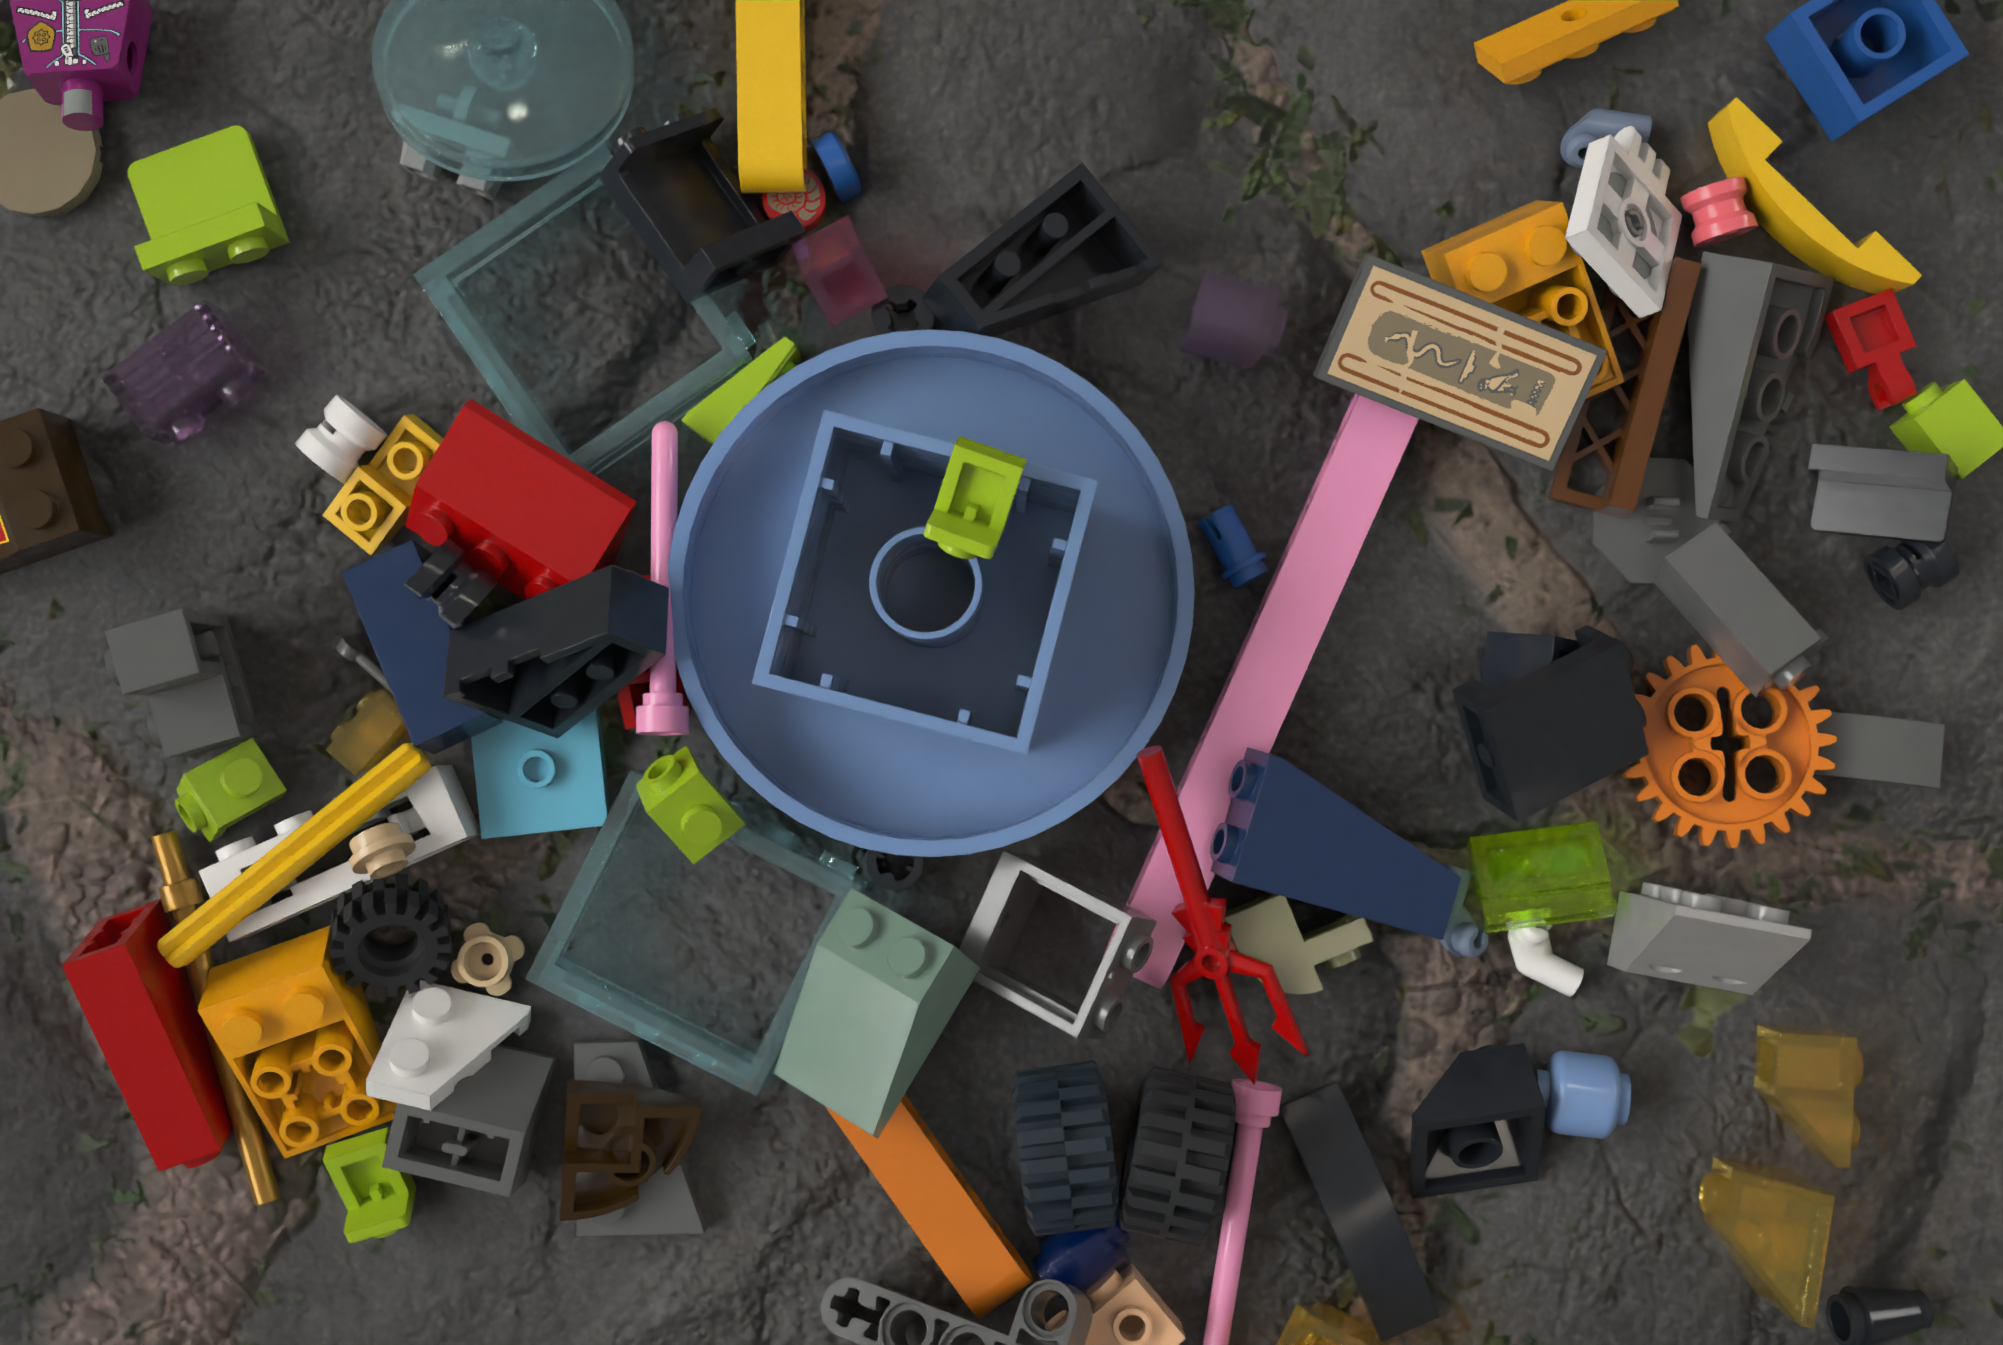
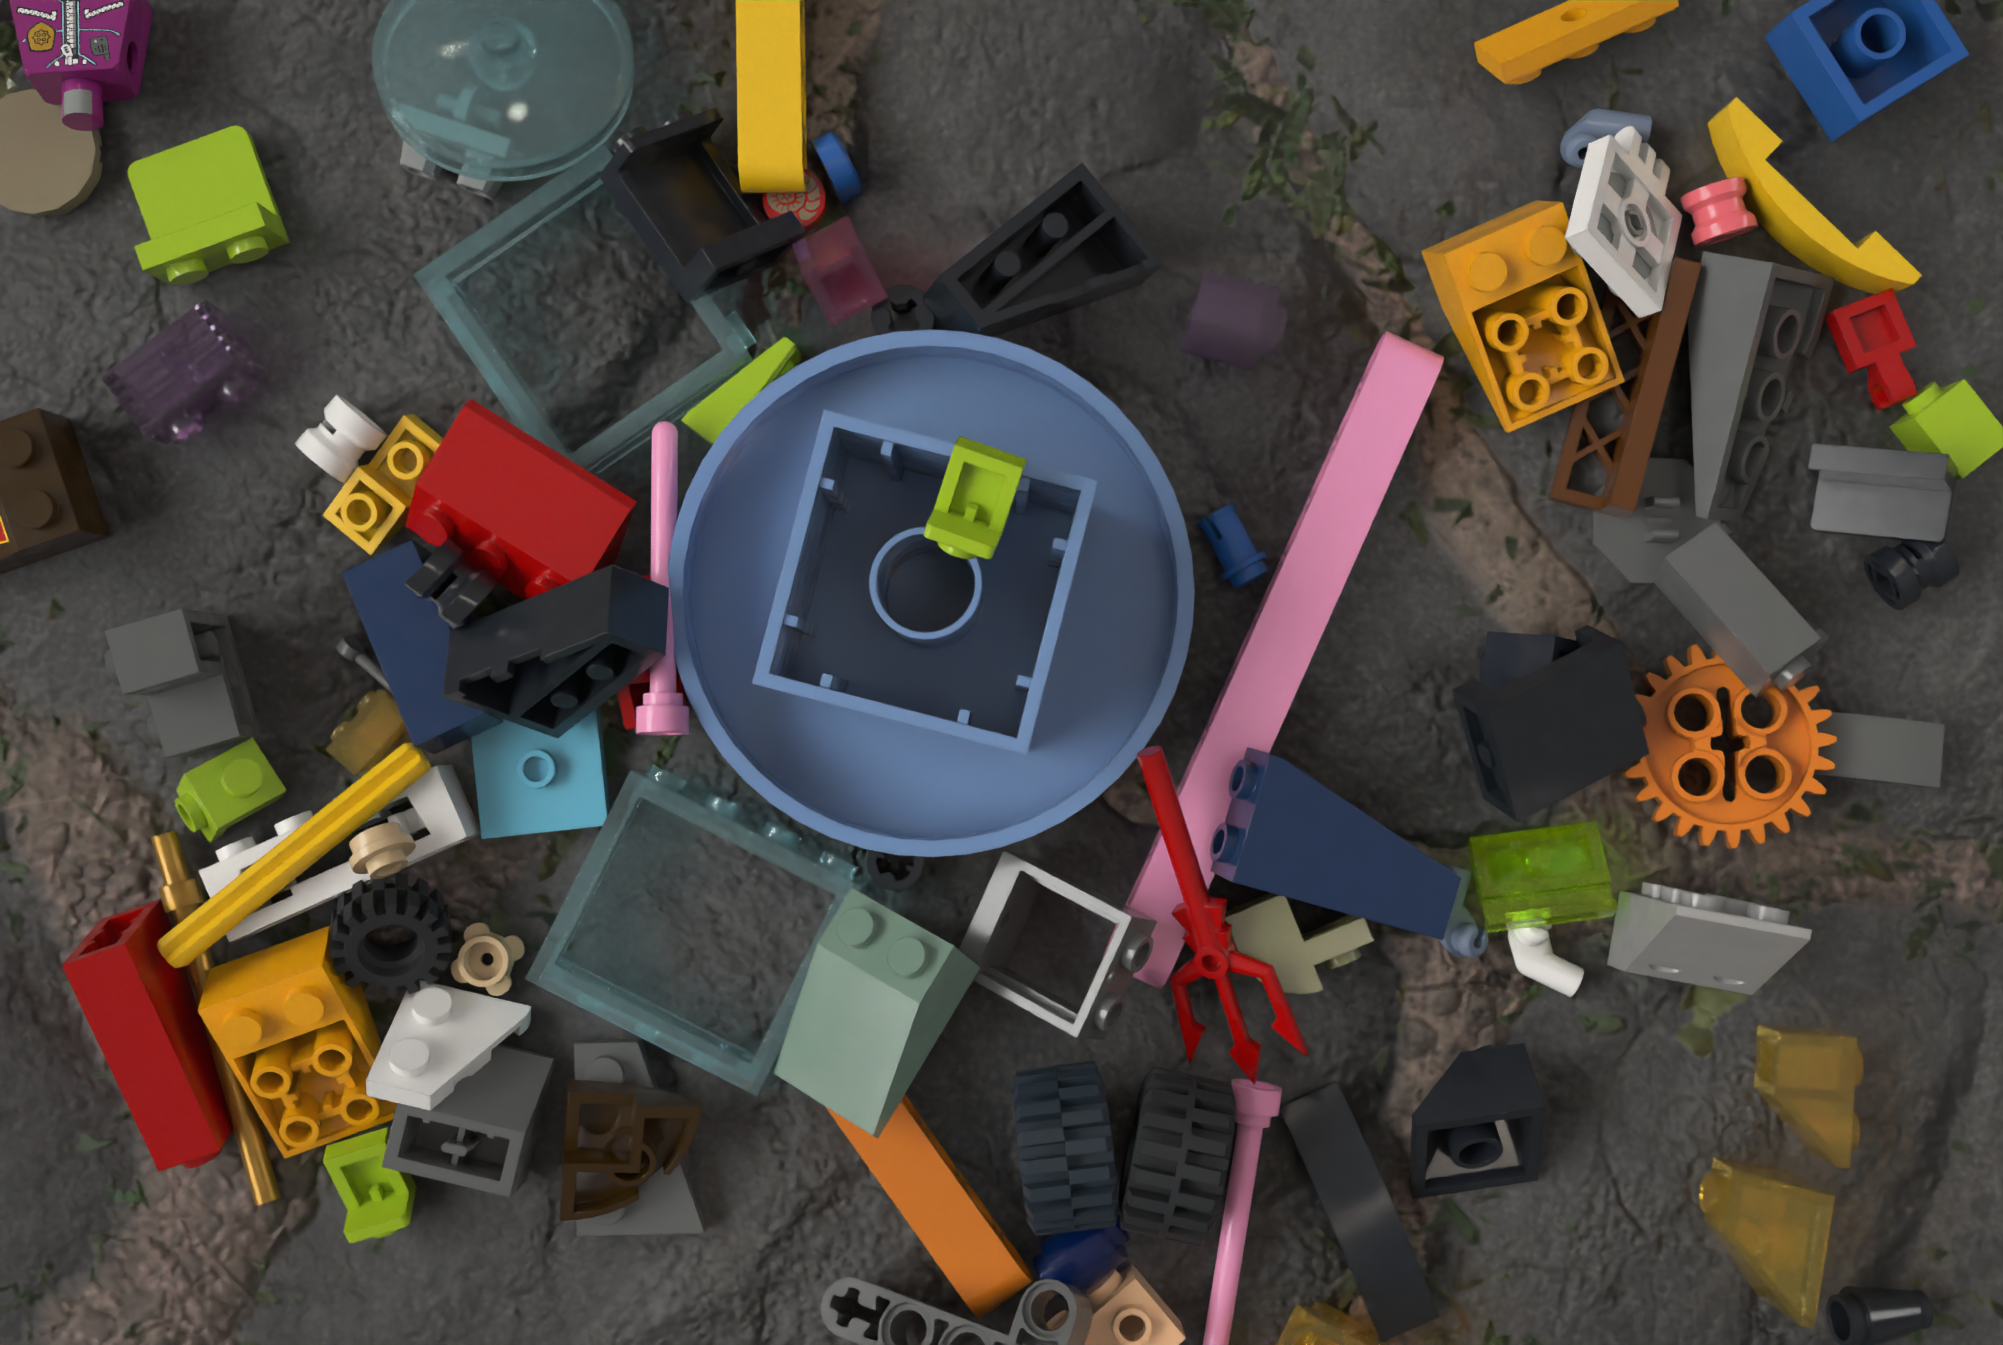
lime bracket [636,746,746,864] -> none
tile [1313,253,1607,471] -> none
medium blue head [1534,1050,1631,1139] -> none

